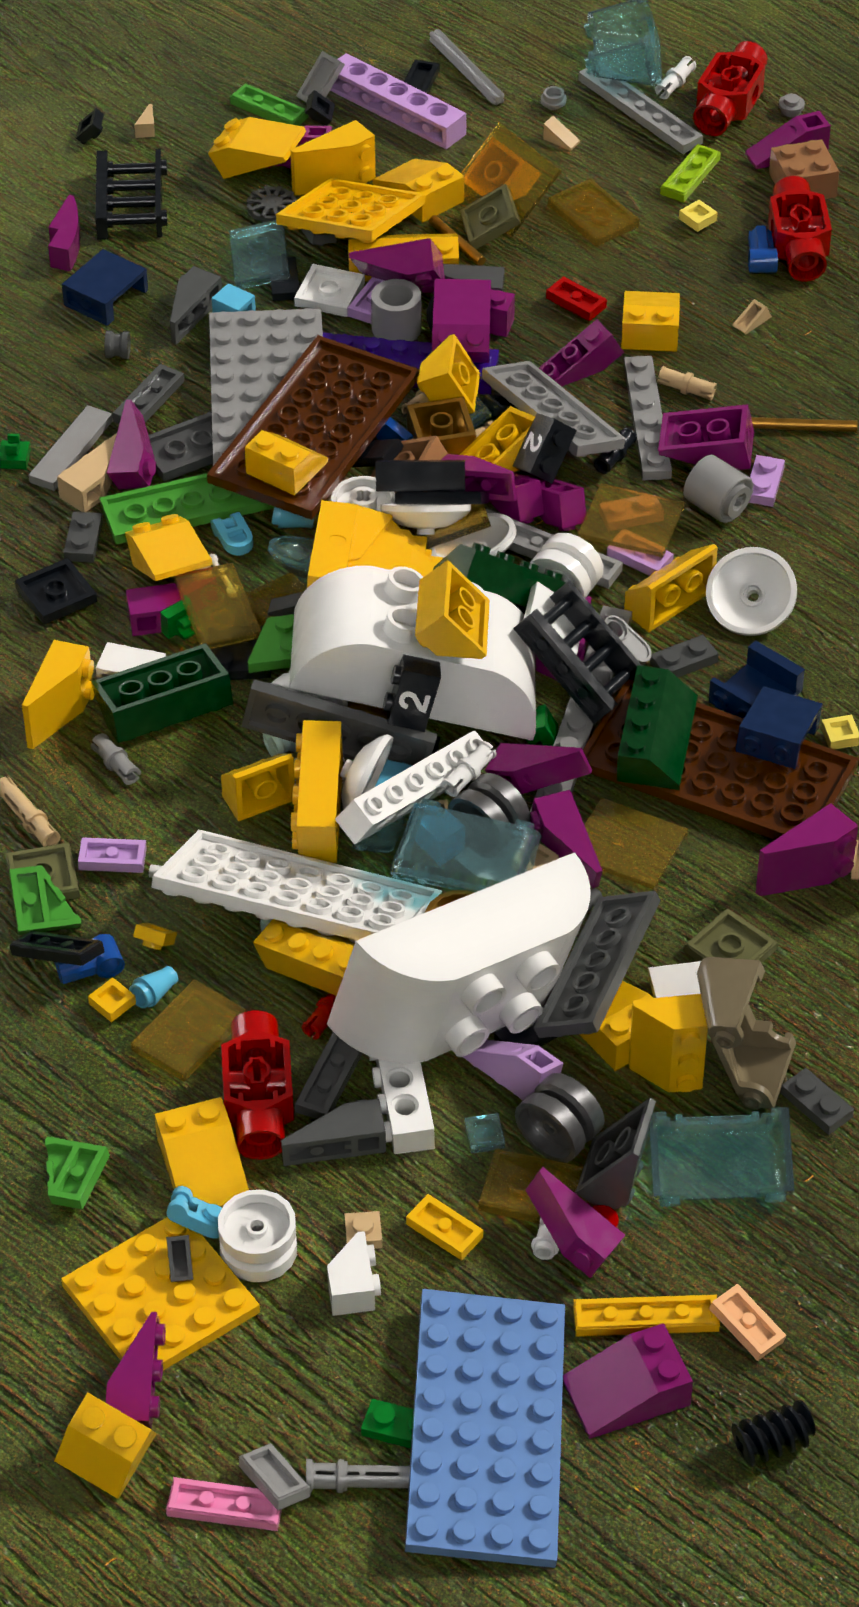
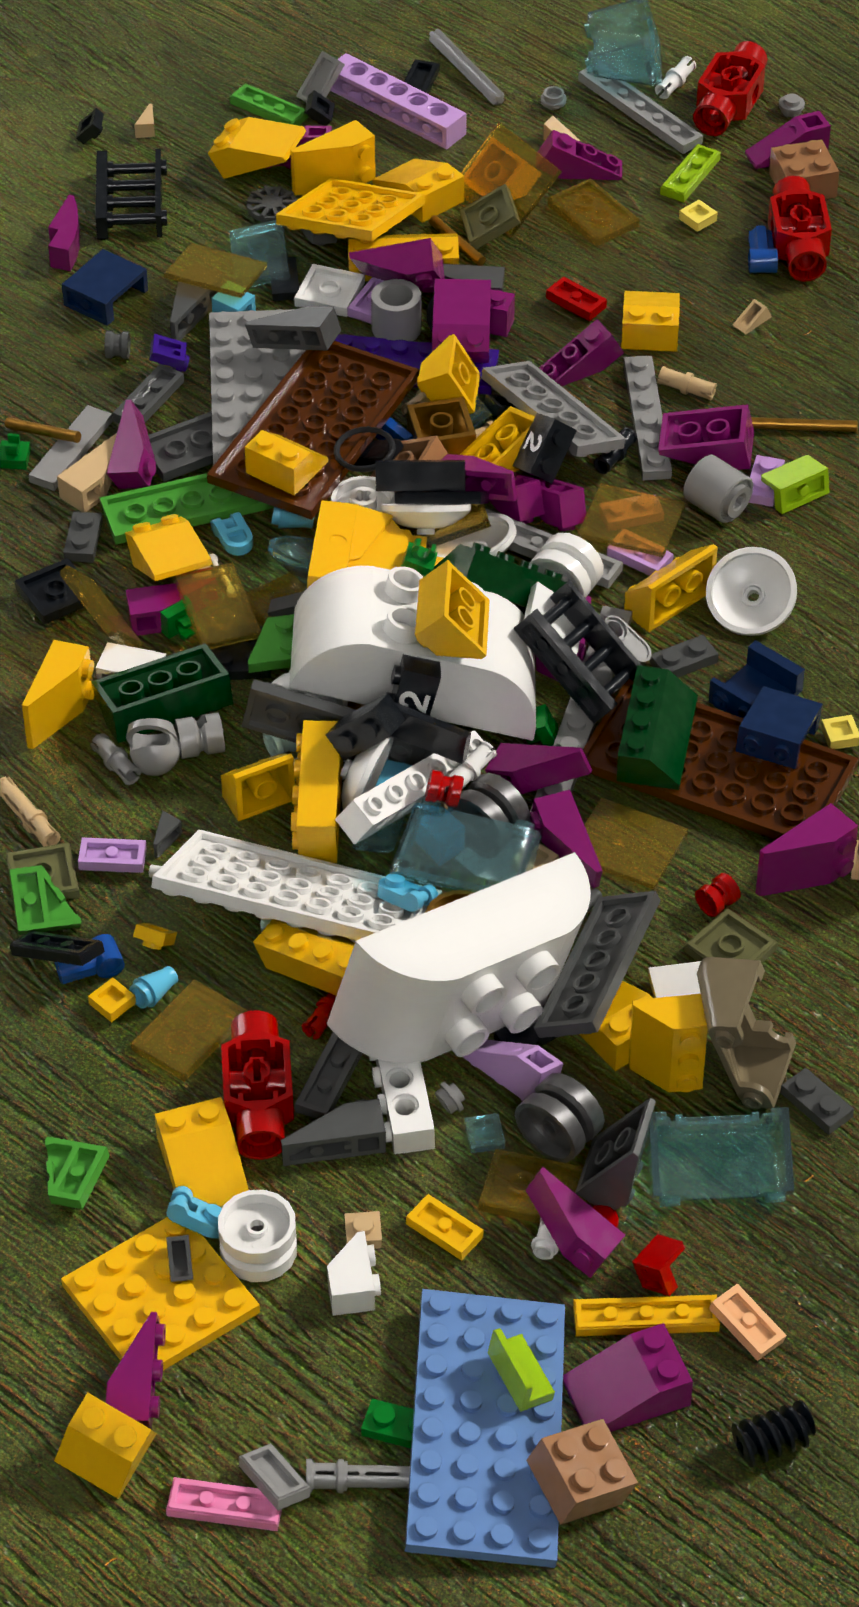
none -> pearl gold bar [4,417,81,443]
none -> clear yellow tile [60,565,143,648]
none -> light grey helmet [126,718,180,776]
none -> dark purple bracket [149,333,190,372]
none -> dark grey piece [153,810,182,858]
none -> clear yellow piece [164,243,267,298]
none -> light grey wheel [175,712,225,759]
none -> dark grey slope [245,306,341,351]
none -> black brick [326,693,406,761]
none -> black tyre [334,426,396,472]
none -> medium azure plate [377,874,438,912]
none -> black tile [391,702,471,764]
none -> green tile [401,538,438,577]
none -> red wheel [424,769,464,808]
none -> light grey plate [435,1081,465,1114]
none -> lime panel [487,1328,555,1412]
none -> medium nougat brick [526,1419,638,1525]
none -> magenta slope [537,130,622,180]
none -> red panel [632,1234,685,1296]
none -> red wheel [695,873,741,917]
none -> lime panel [761,455,830,514]

